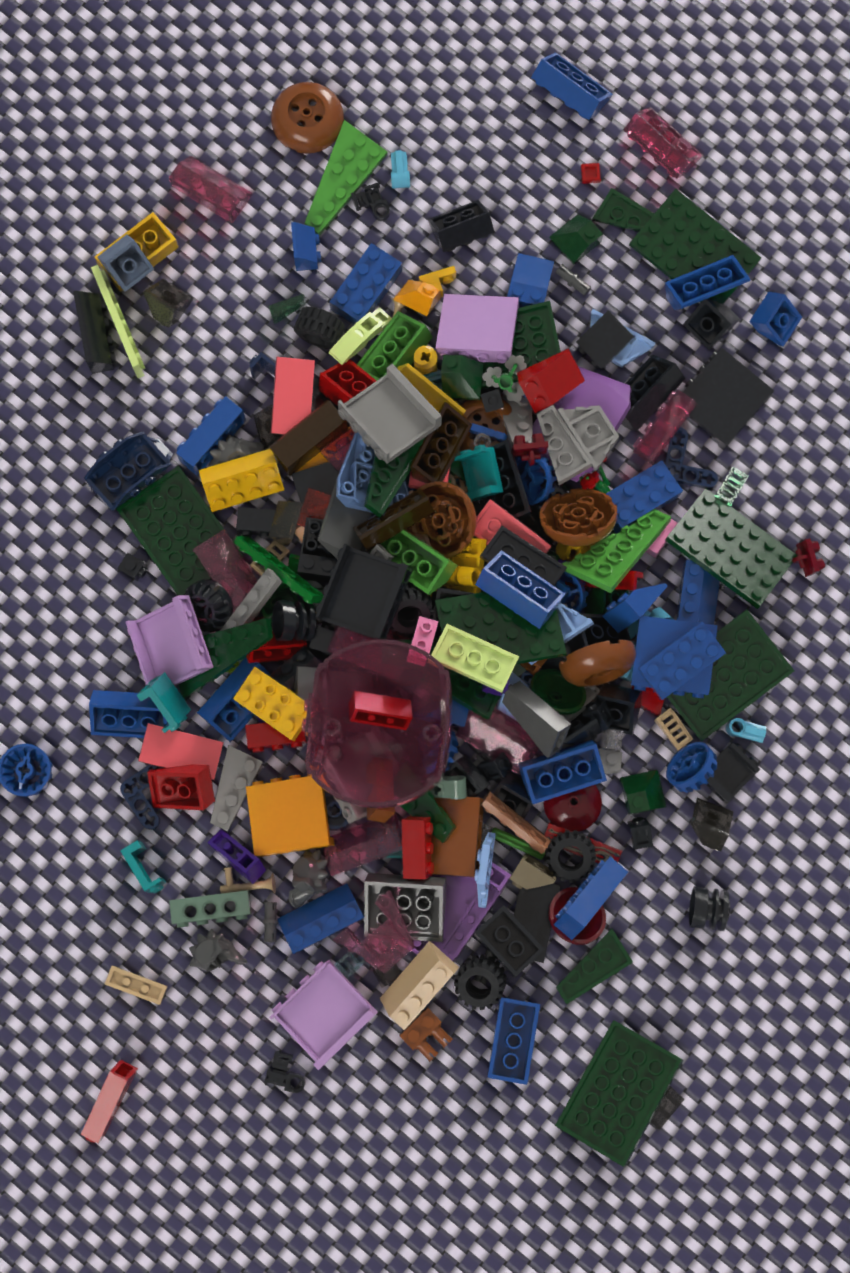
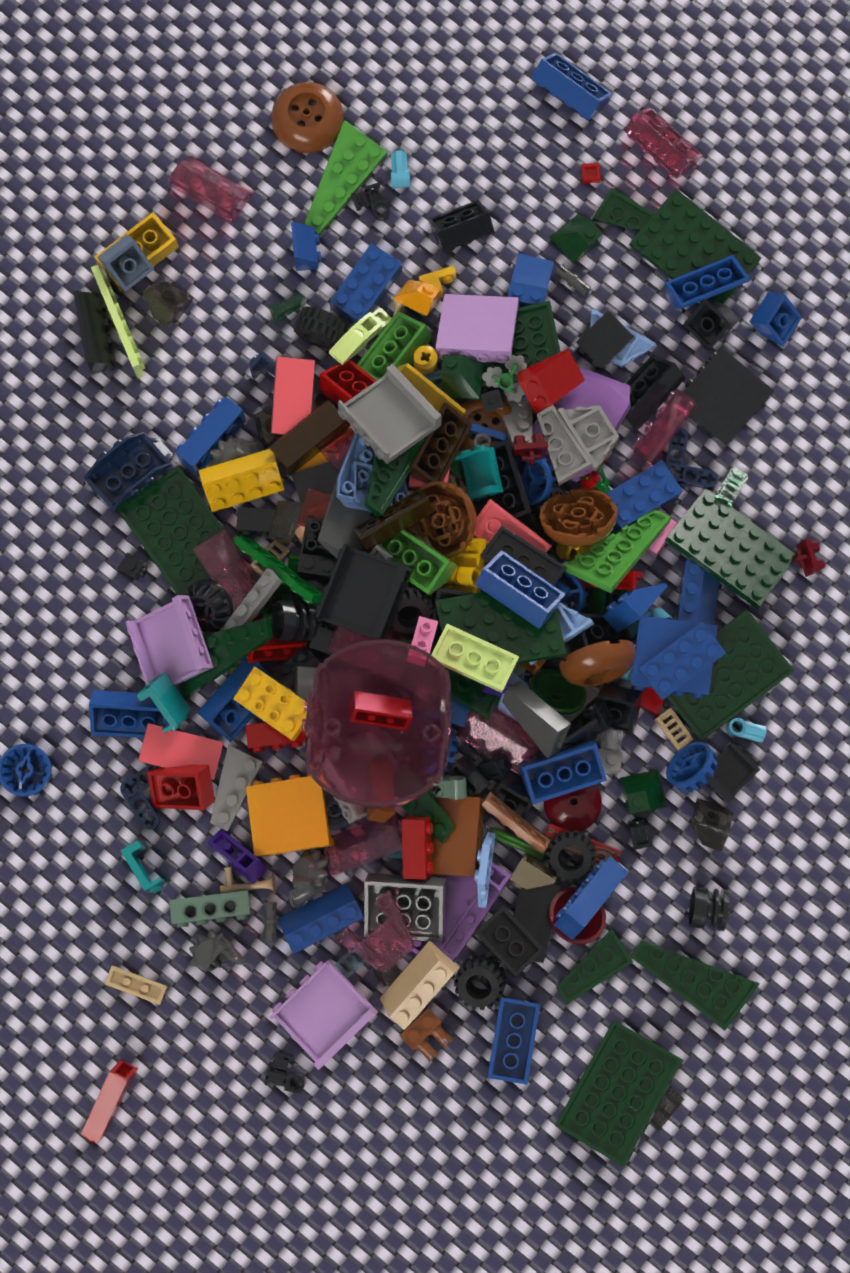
none -> dark green wing [630,941,760,1031]

